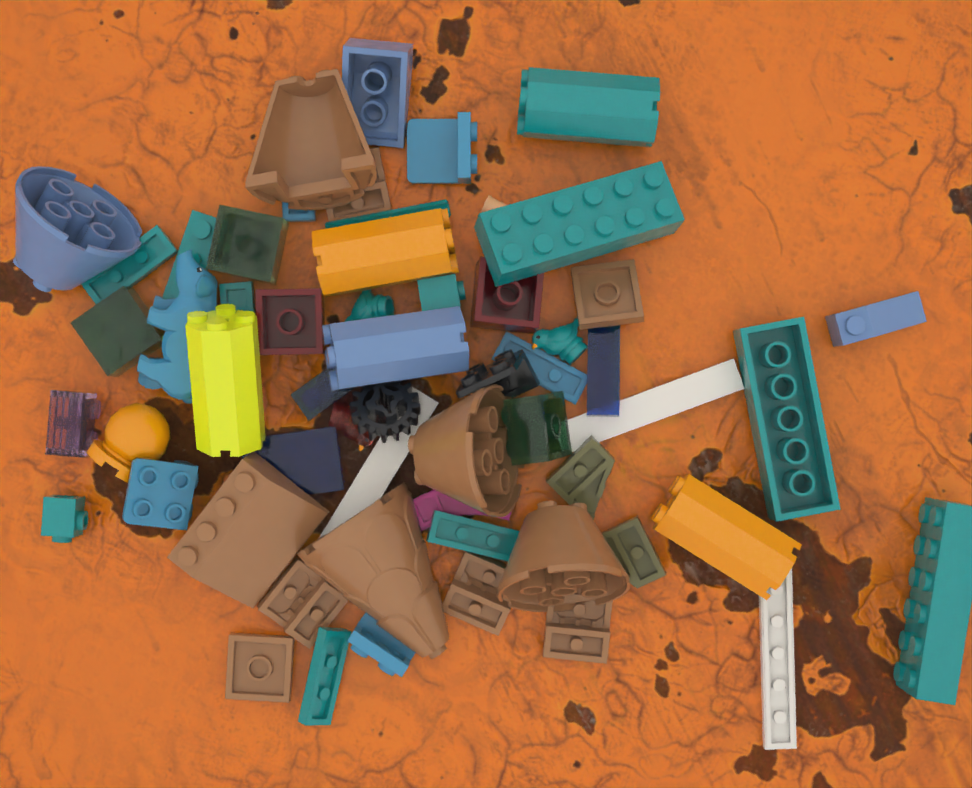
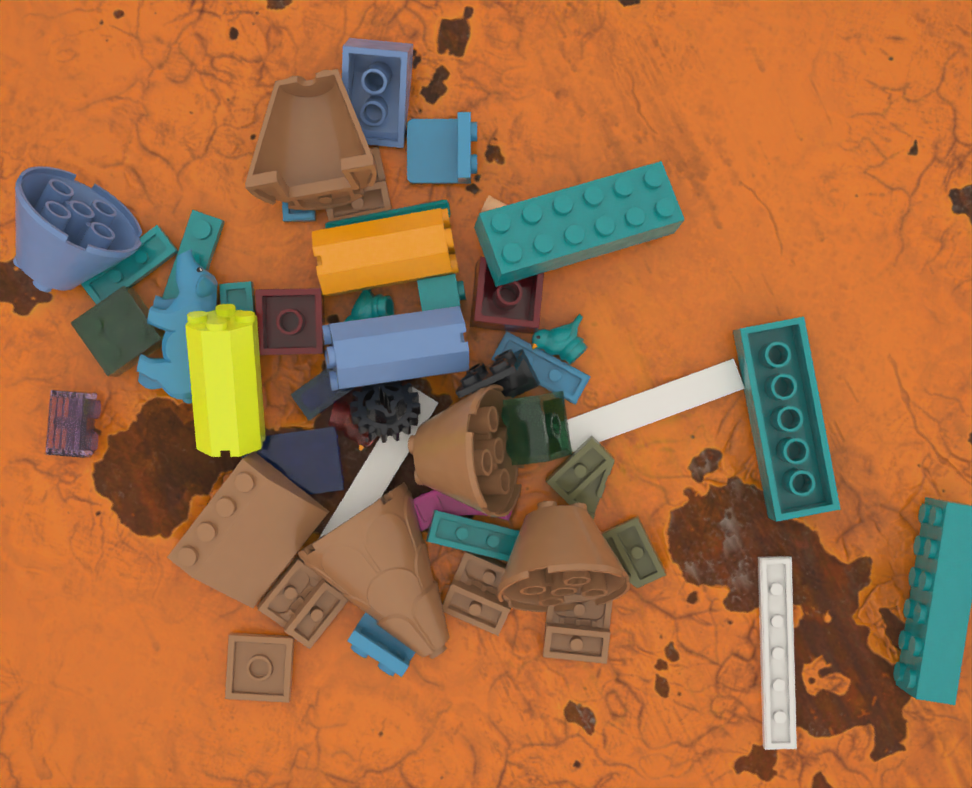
teal brick [41,495,89,543] -> none
light orange tile [86,403,170,483] -> none
dark azure bracket [122,458,199,530] -> none
clear green brick [206,204,289,285] -> none
teal plate [298,627,351,726] -> none
teal brick [517,67,660,147] -> none
medium nougat plate [571,259,644,330] -> none
clear blue plate [587,325,620,417] -> none
light orange brick [650,474,802,600] -> none
medium blue slope [825,291,927,347] -> none

